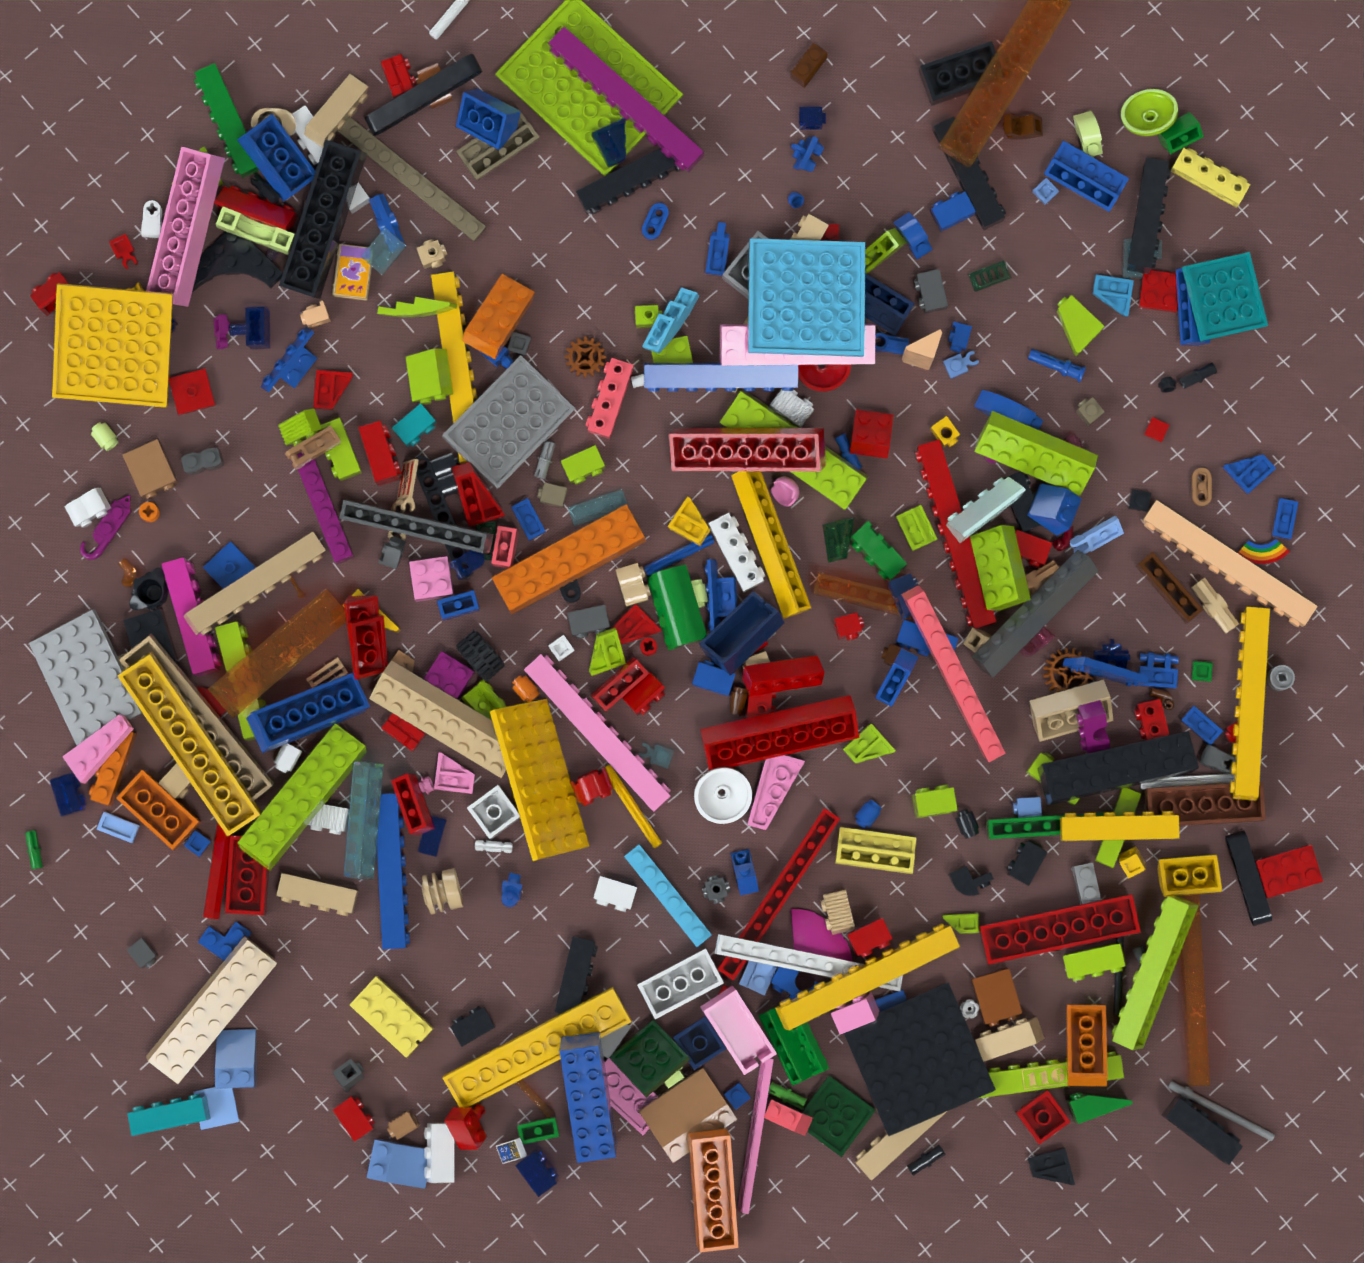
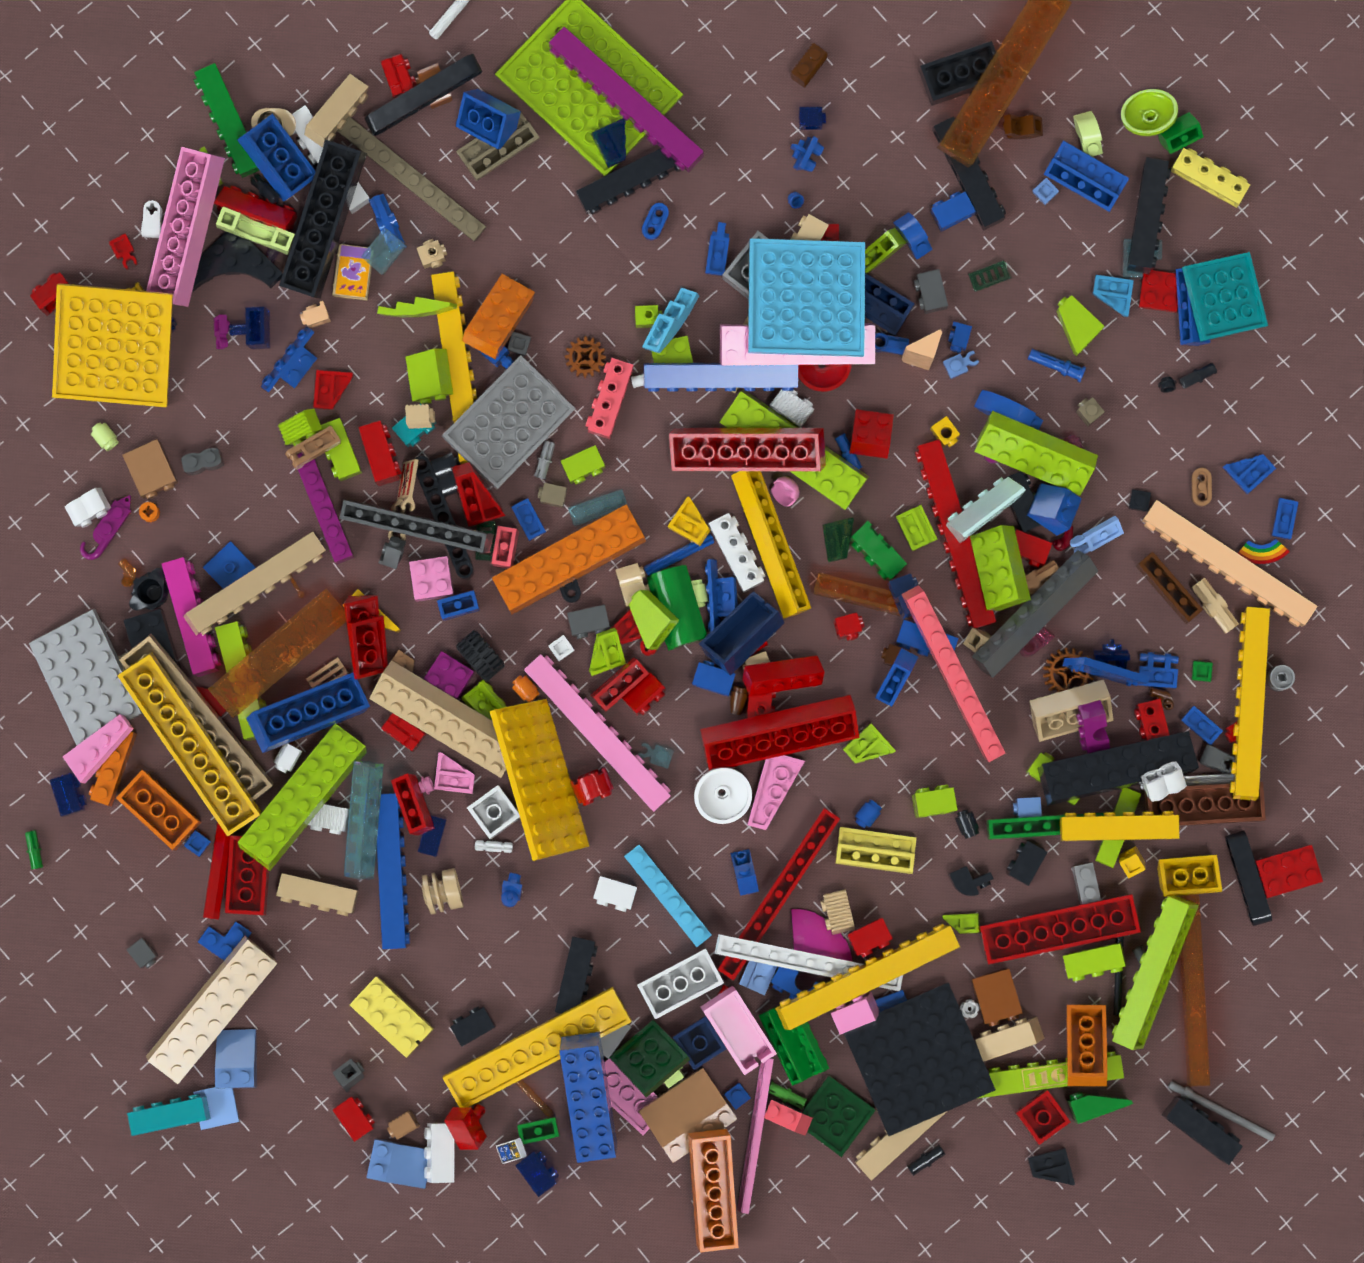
light blue tile [97,812,140,843] -> none
tan brick [158,763,191,800] -> none
red plate [169,368,216,416] -> none
clear blue plate [449,550,485,580] -> none
yellow axle [605,765,662,848] -> none
dark grey brick [702,875,731,904] -> none
red tile [1144,417,1169,443] -> none
none -> tan brick [405,403,435,429]
none -> lime slope [629,590,679,650]
none -> white brick [1141,761,1187,802]

